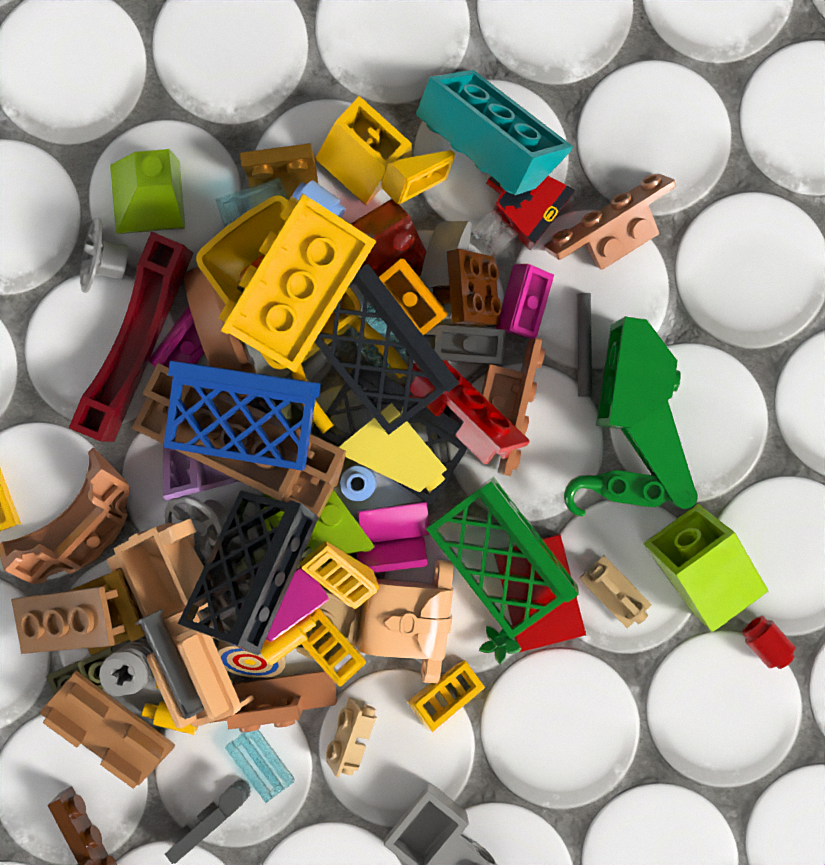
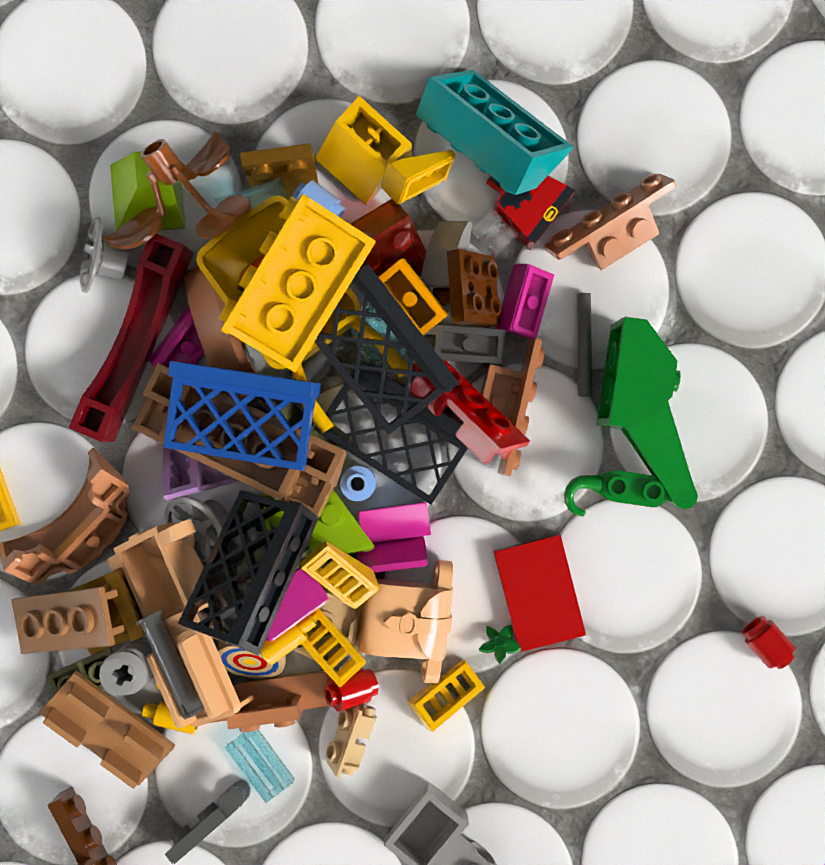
light yellow slope [339,403,447,492] -> none
green fence [426,476,579,639] -> none
tan hinge [579,555,652,628] -> none
lime slope [643,504,769,632] -> none
none -> dark orange plant [102,131,251,249]
none -> red brick [324,668,378,712]

